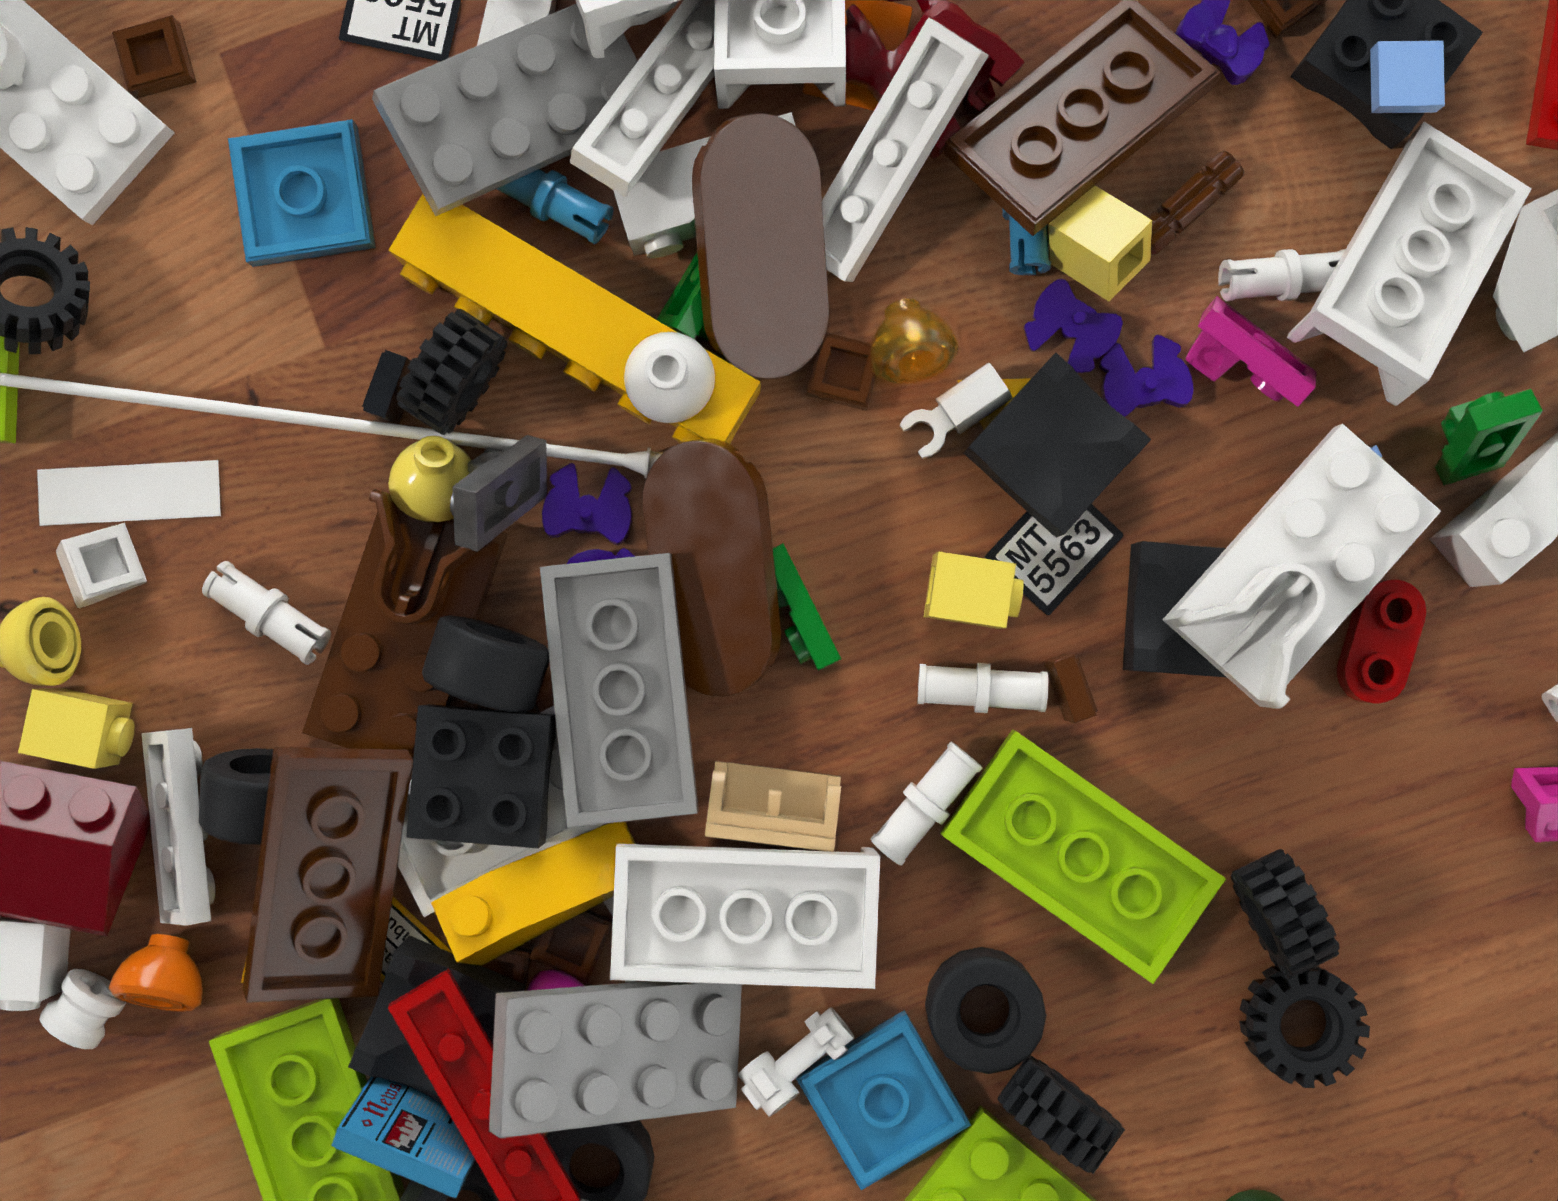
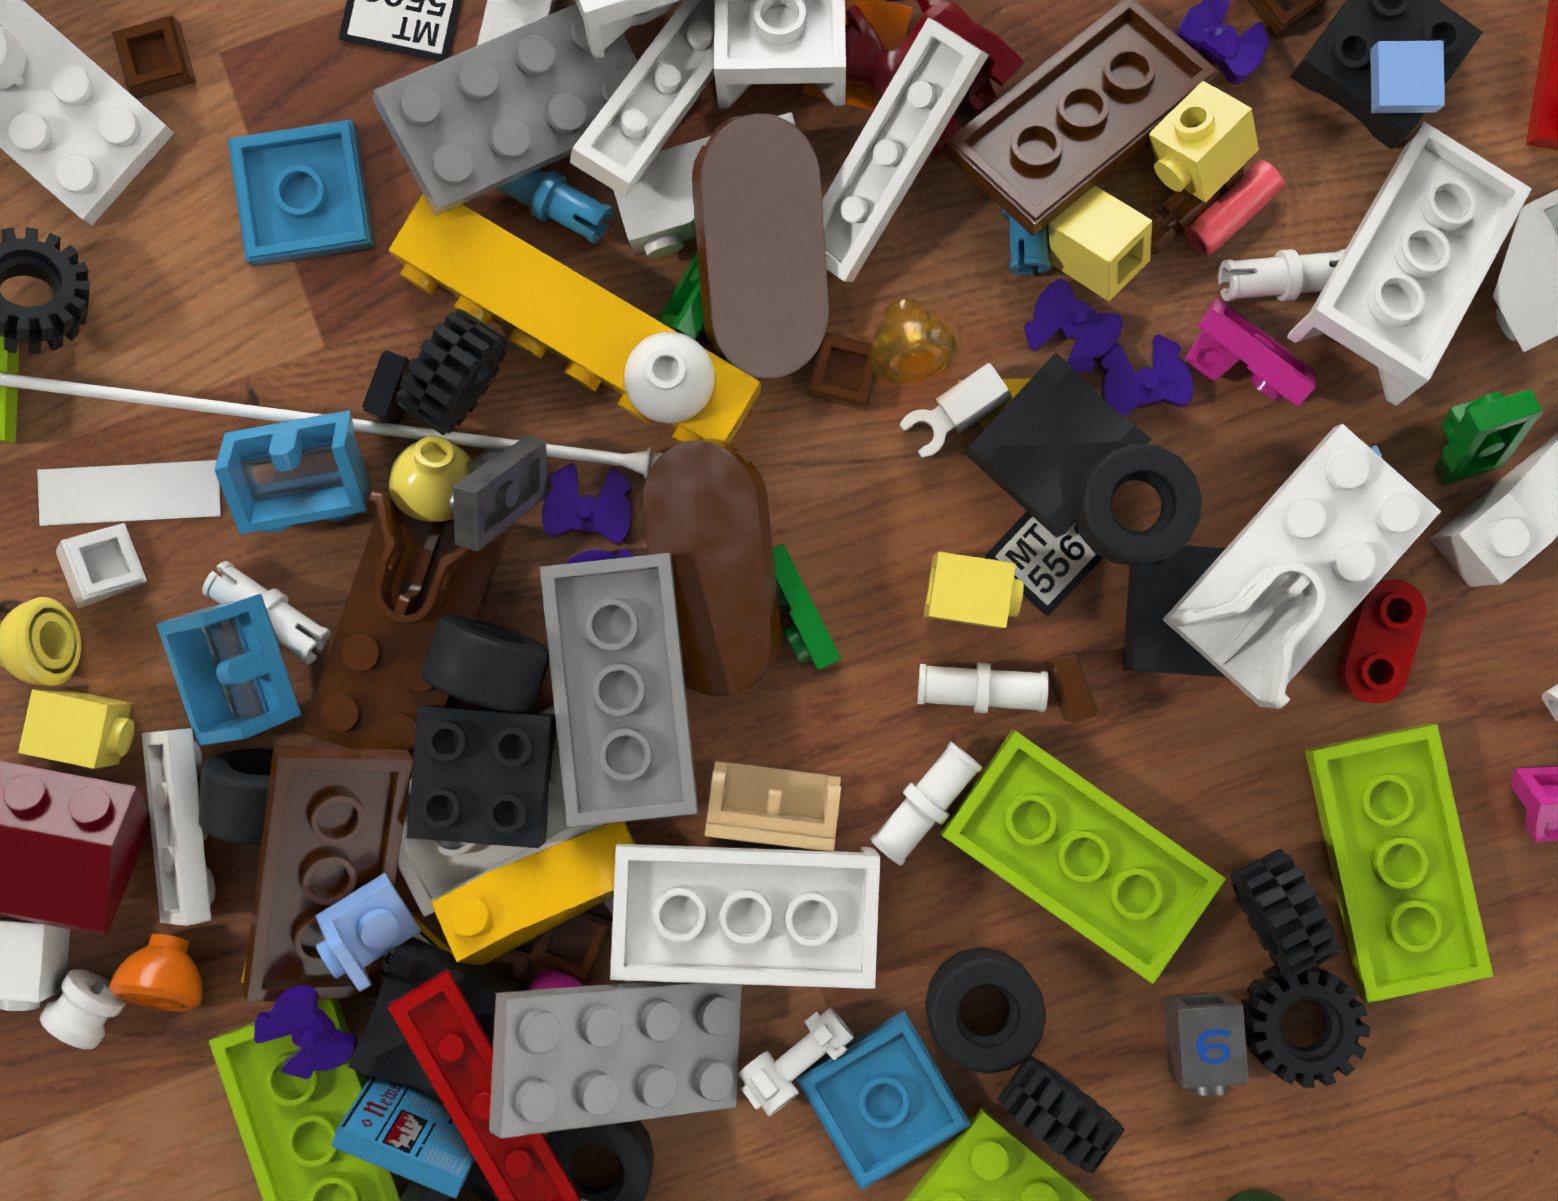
none -> dark azure window [156,593,301,746]
none -> dark azure window [214,410,371,535]
none -> dark purple piece [254,985,357,1079]
none -> light blue bracket [315,873,421,992]
none -> black tyre [1073,444,1202,566]
none -> light yellow brick [1149,81,1259,203]
none -> flat silver brick [1163,992,1249,1096]
none -> coral hinge [1184,160,1285,257]
none -> lime plate [1305,723,1494,1003]

